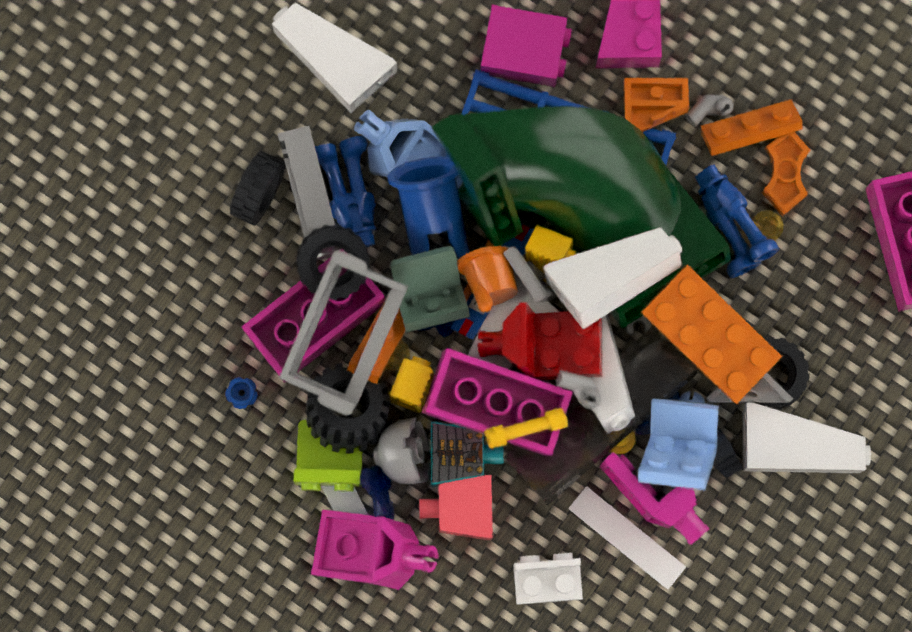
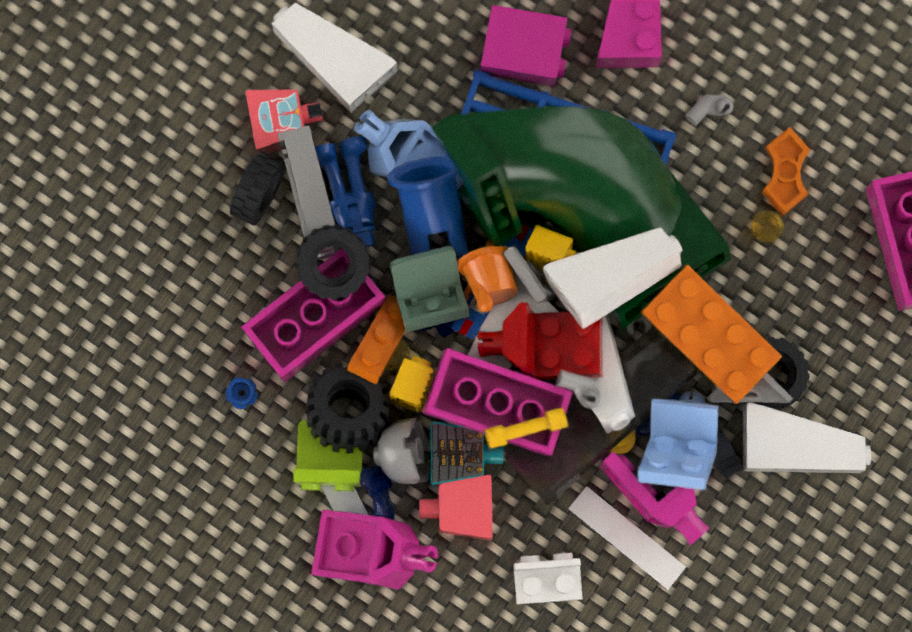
light grey piece [279,251,409,415] -> none
orange wing [623,78,689,132] -> none
blue piece [695,164,779,279] -> none
orange plate [701,99,803,156] -> none
none -> coral torso [245,89,323,154]

